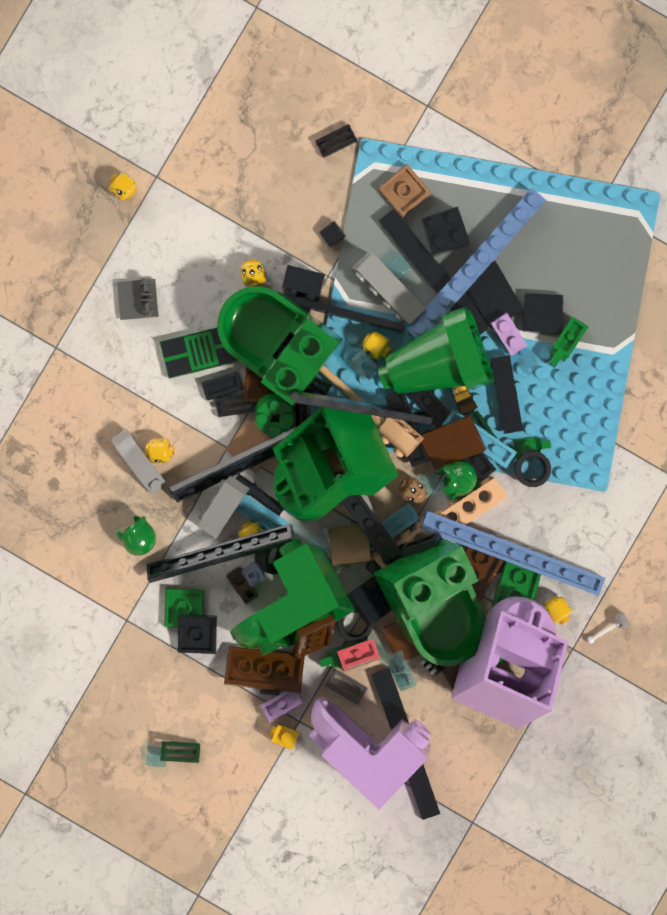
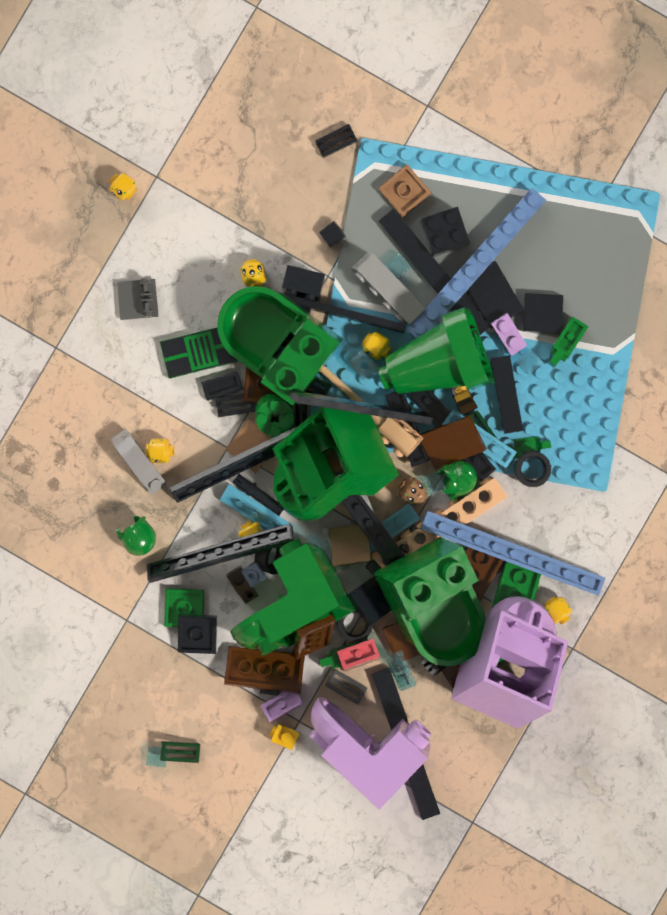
light grey brick [197,476,250,539] -> none
black tile [401,533,442,557] -> none
hinge [587,612,631,644] -> none

